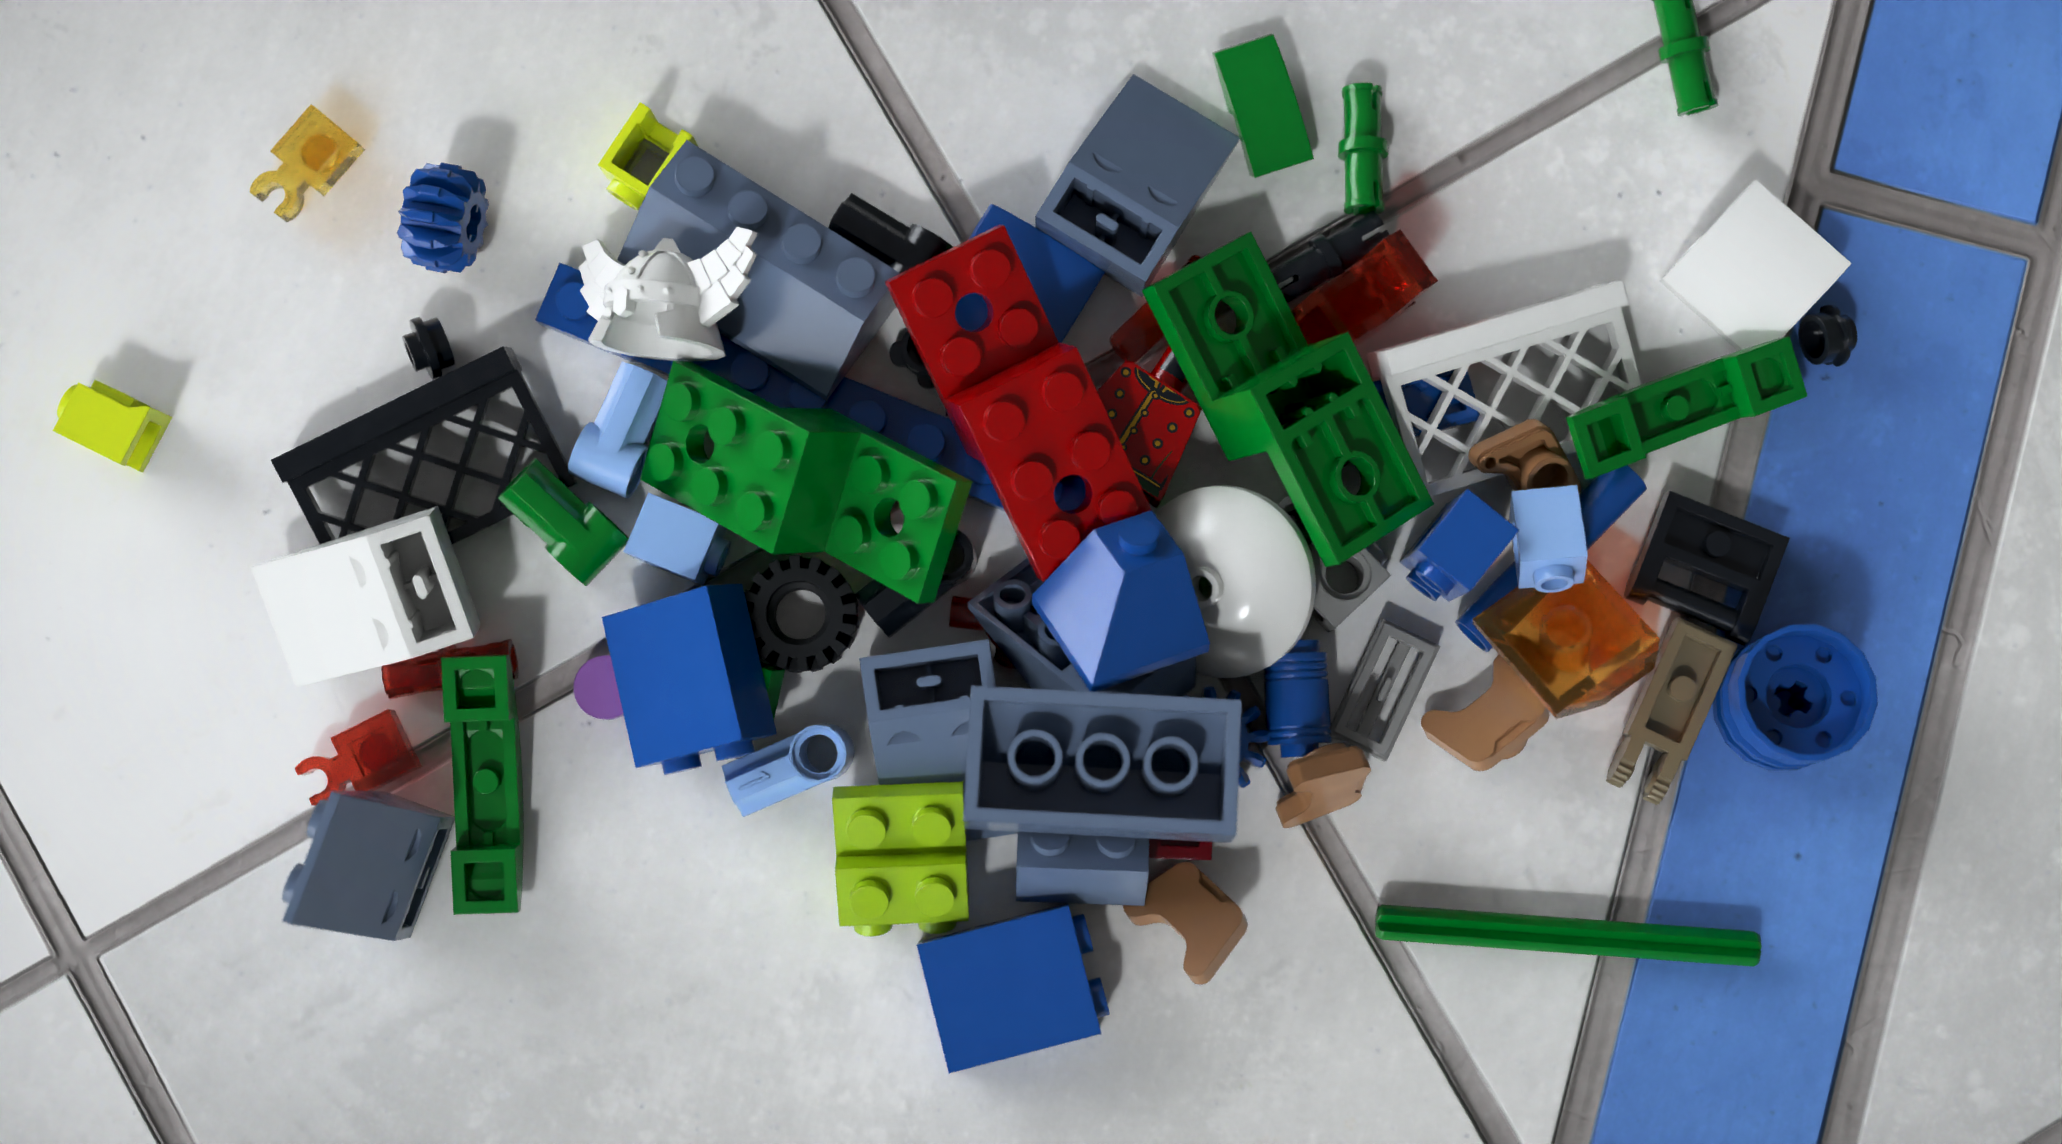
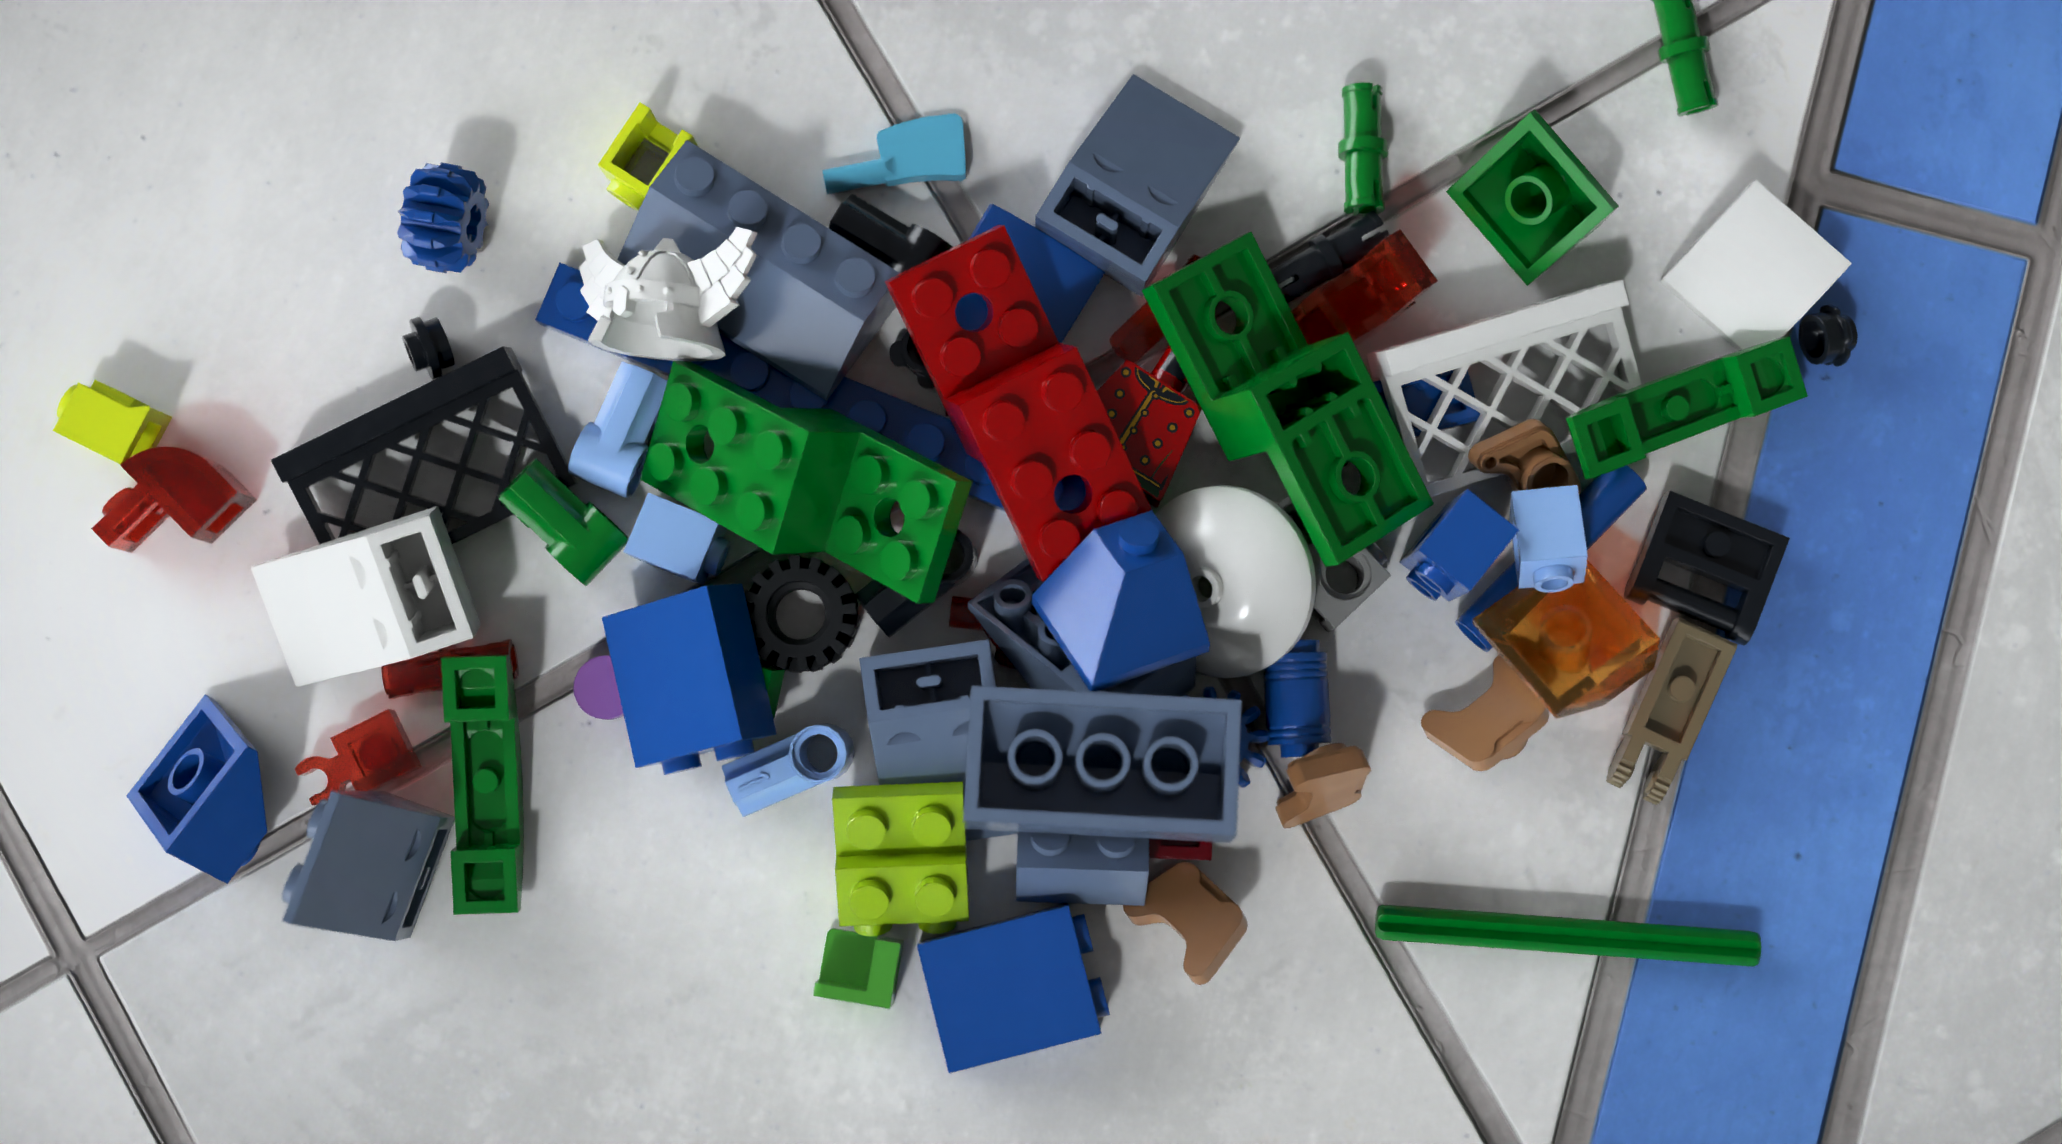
clear yellow plate [249,104,365,223] -> none
green slope [1212,34,1314,178] -> none
light grey tile [1329,619,1440,761] -> none
blue wheel [1713,624,1878,771] -> none
none -> clear red brick [91,447,257,553]
none -> blue slope [126,694,267,884]
none -> bright green panel [813,928,904,1009]
none -> medium azure piece [822,114,966,195]
none -> green slope [1446,109,1619,286]

